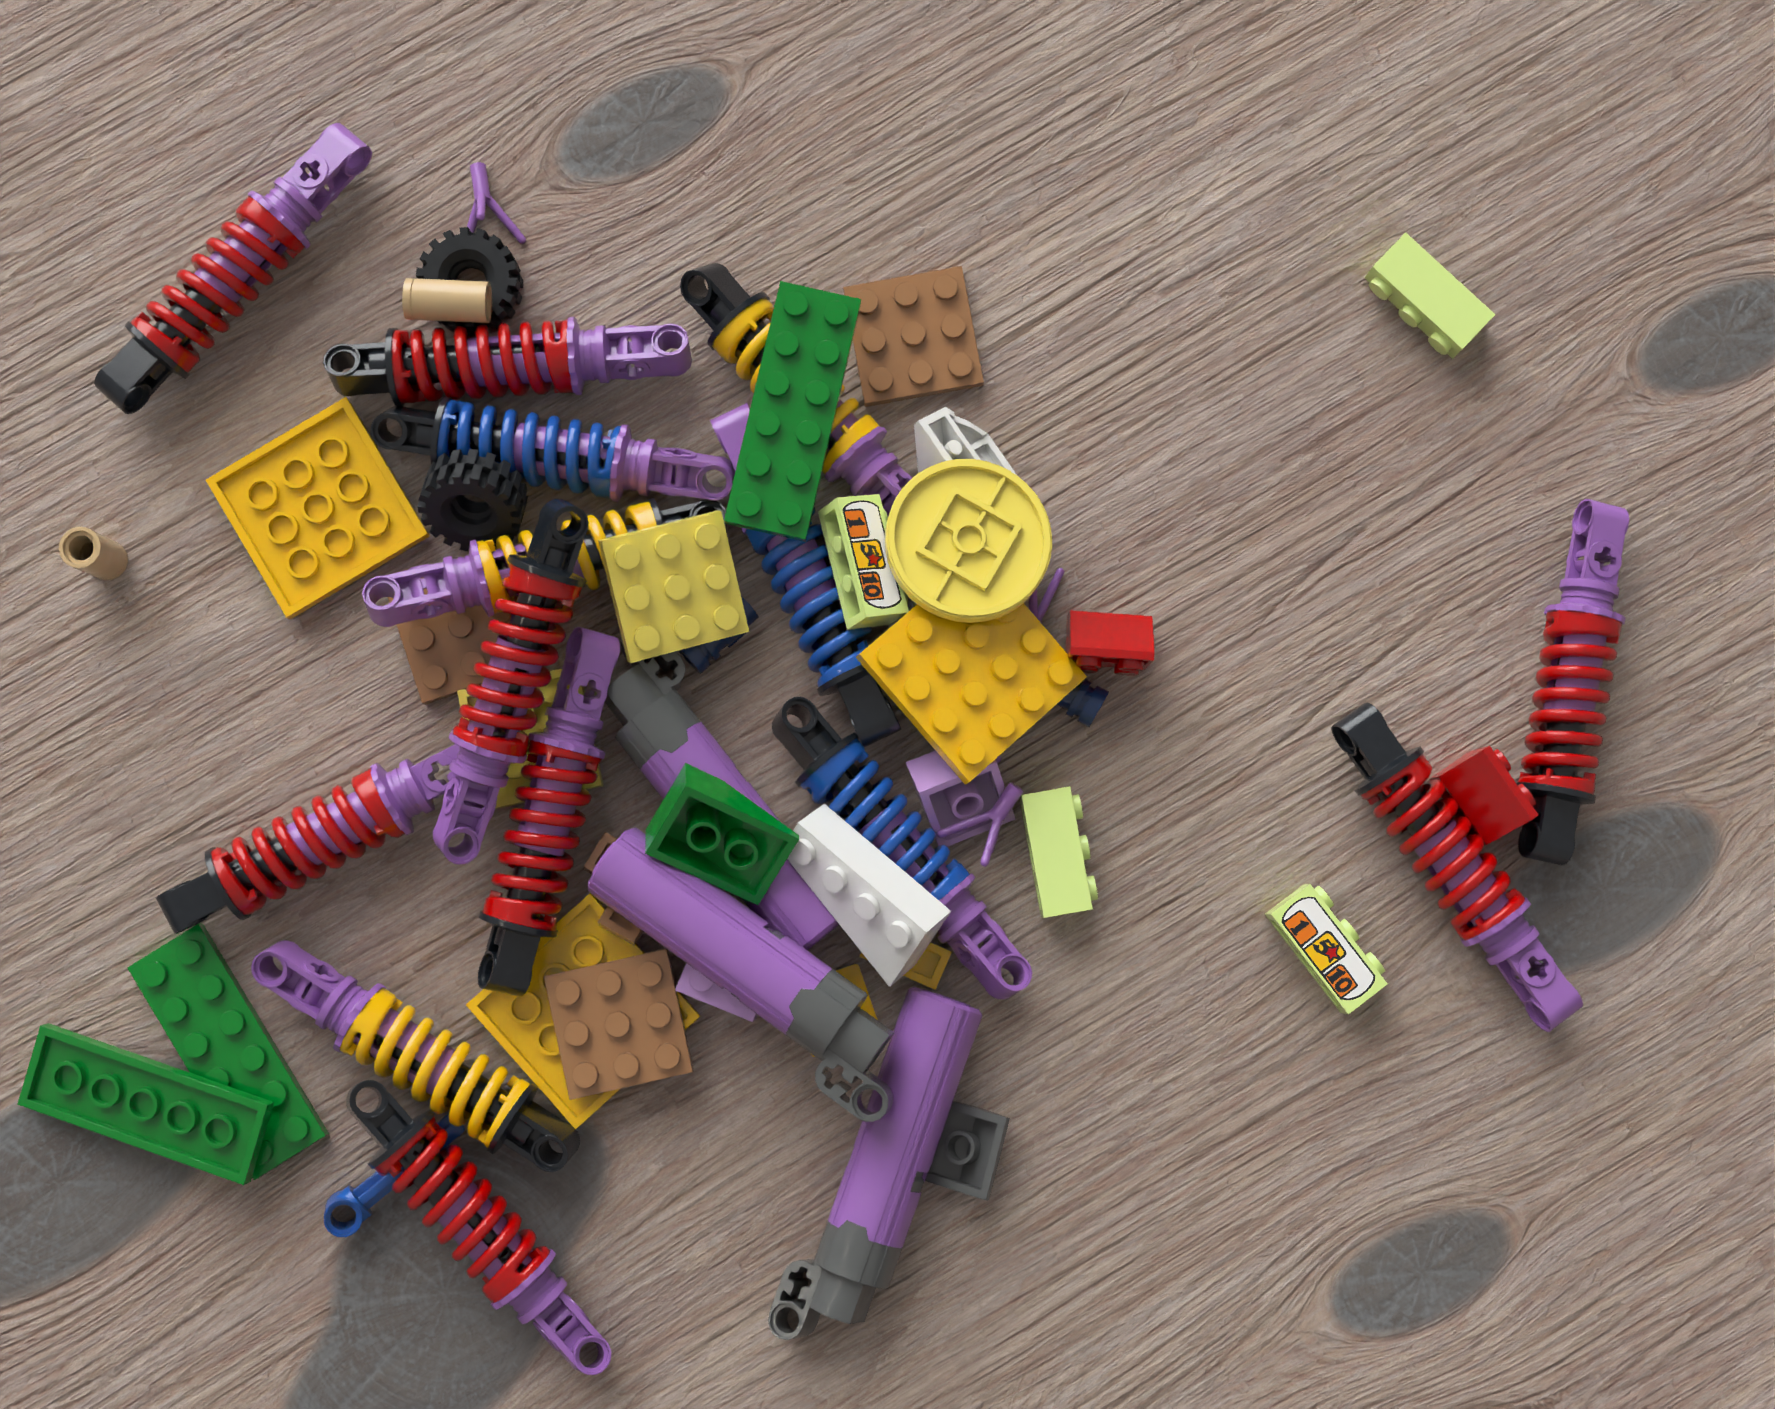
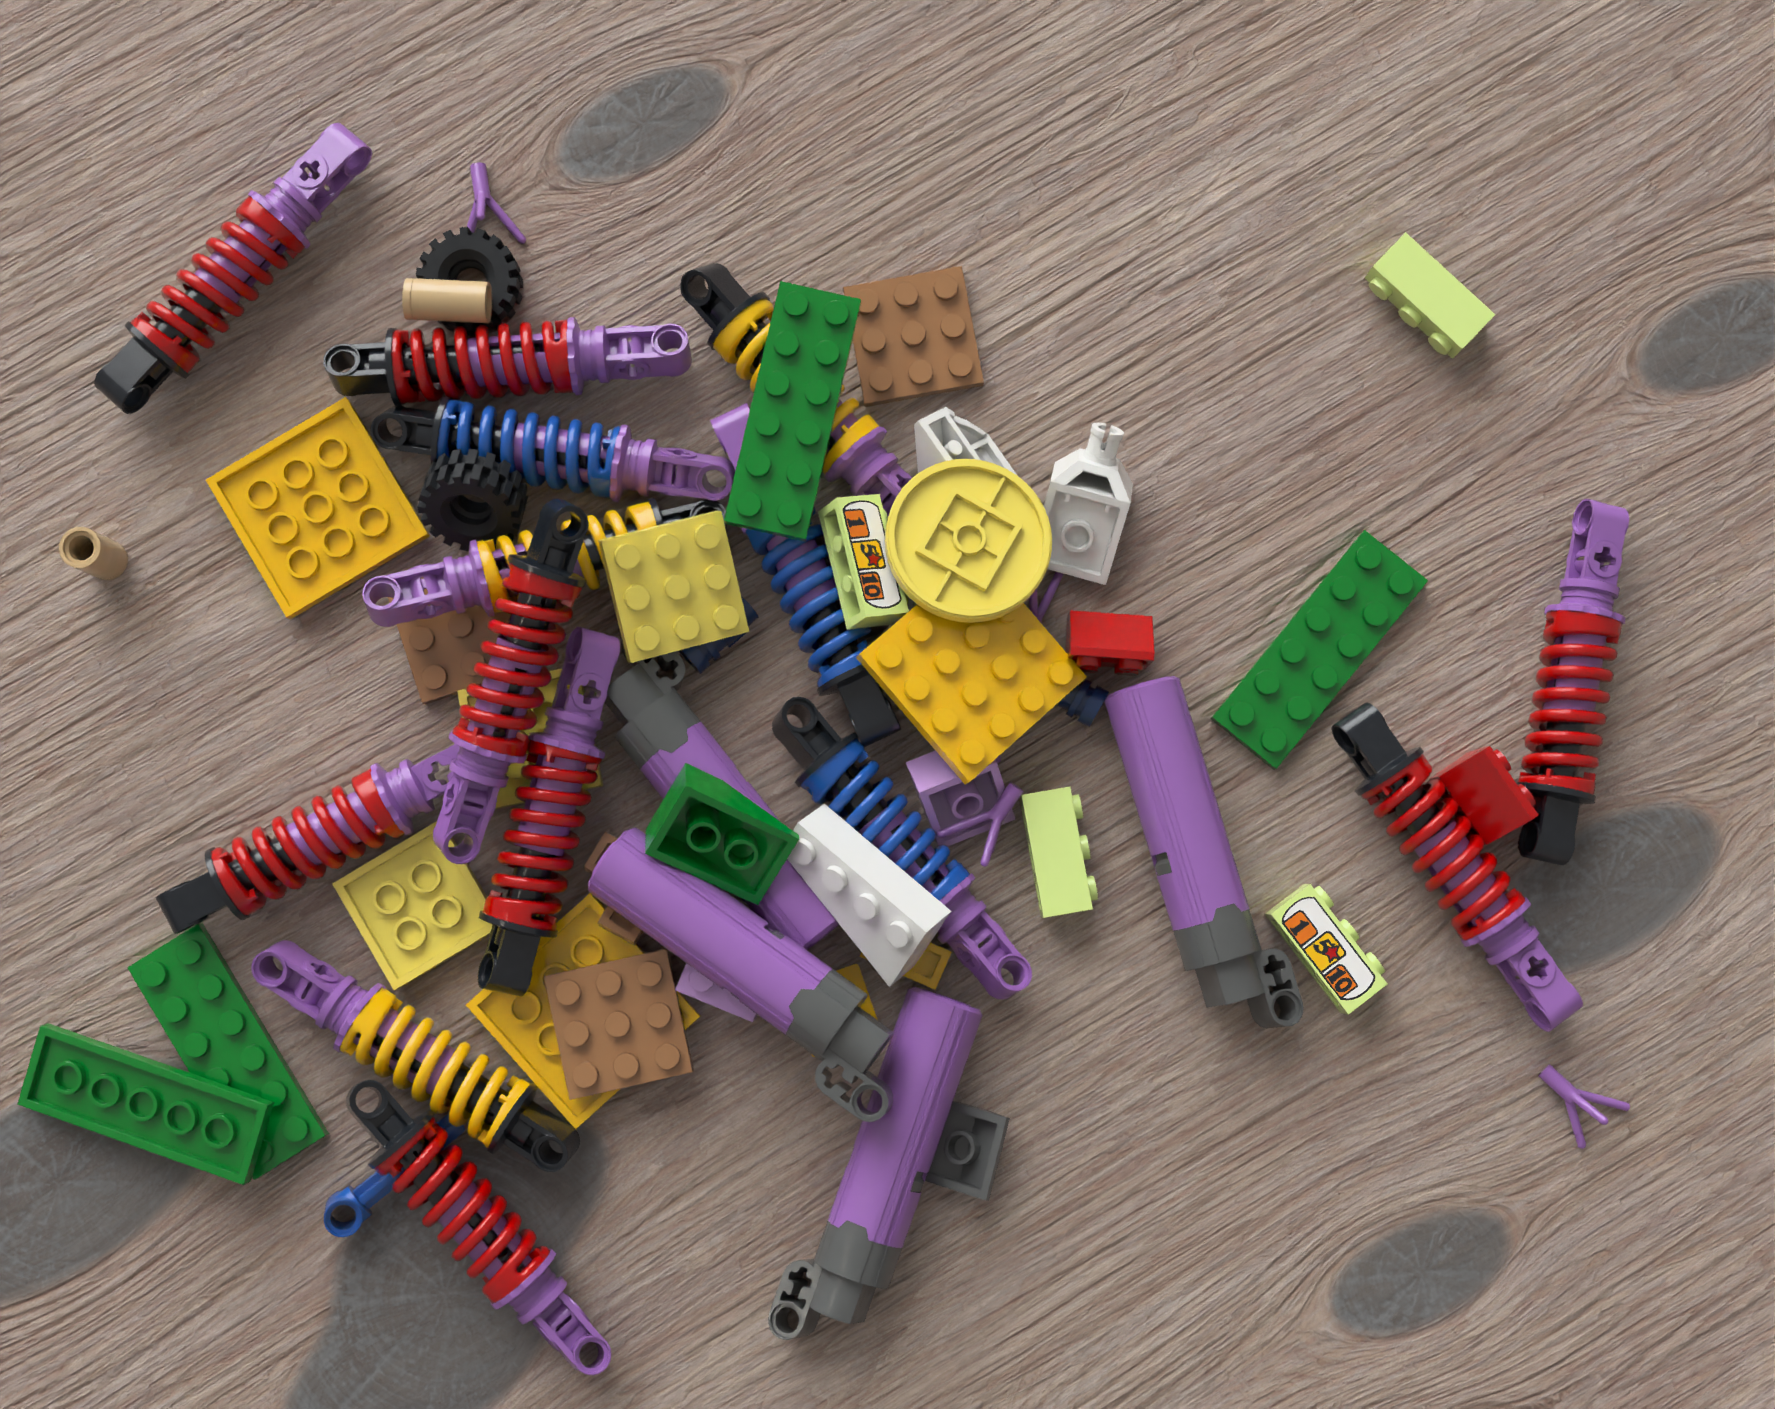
none -> light yellow plate [332,821,492,991]
none -> white plate [1044,423,1133,585]
none -> medium lavender piece [1104,676,1304,1029]
none -> green plate [1210,530,1428,770]
none -> medium lavender plant [1538,1064,1630,1149]

